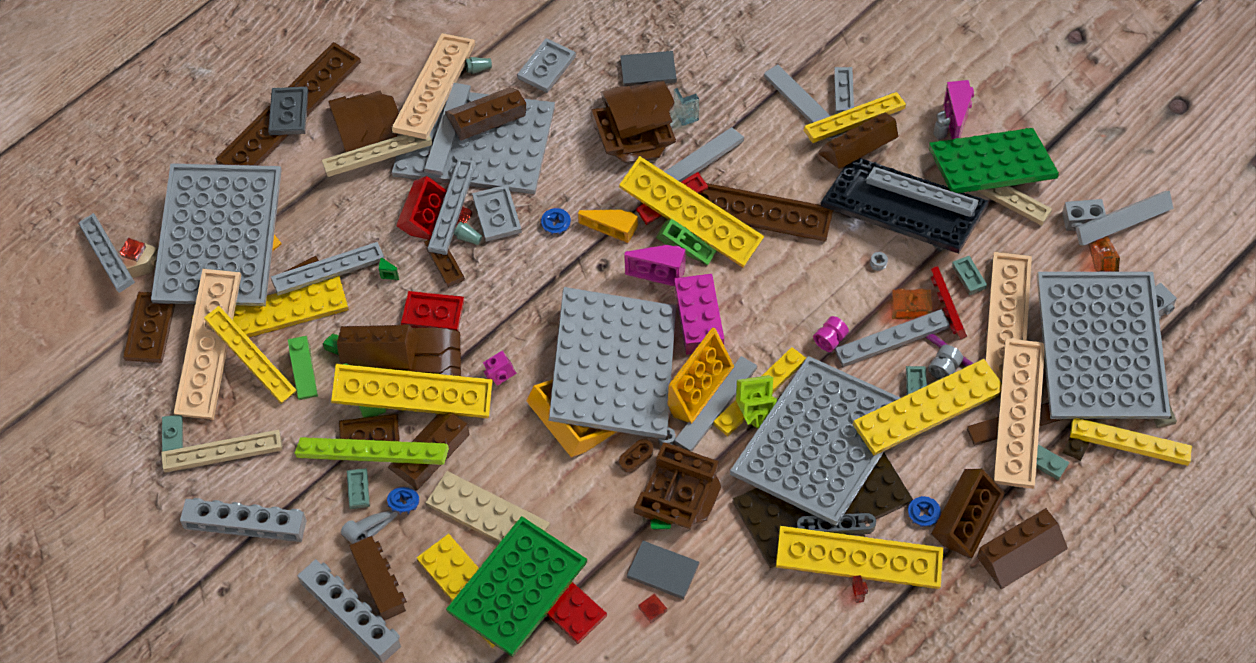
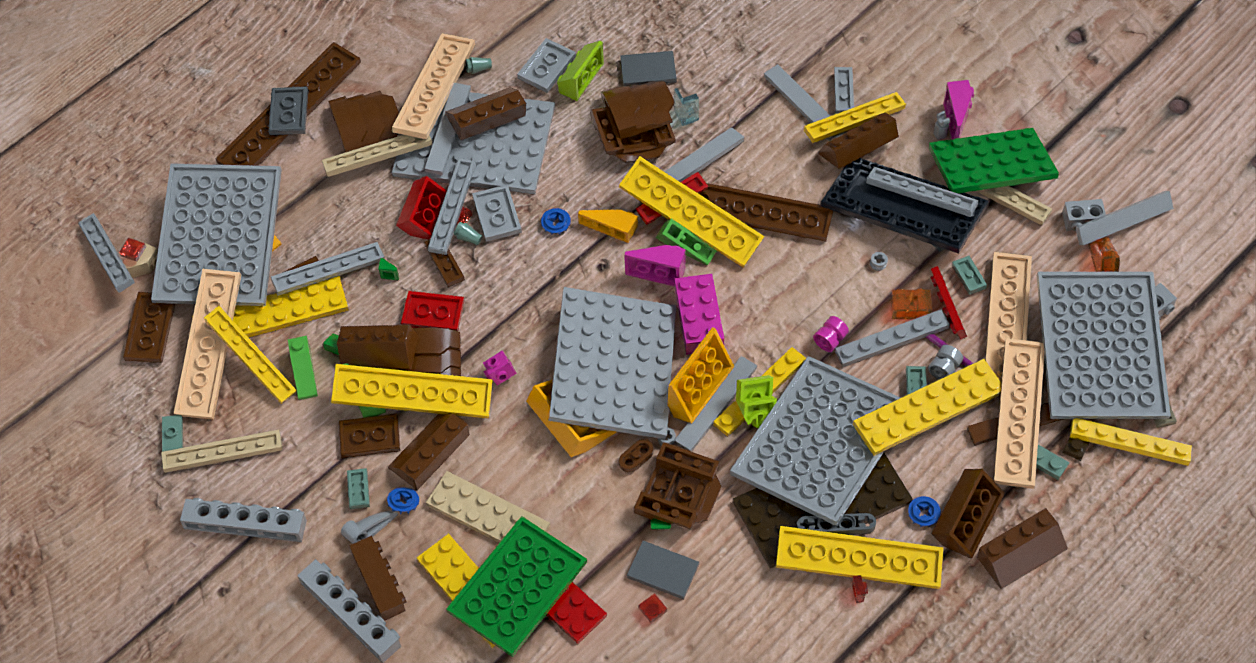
lime plate [295,437,449,465] -> none
none -> lime slope [557,41,604,101]

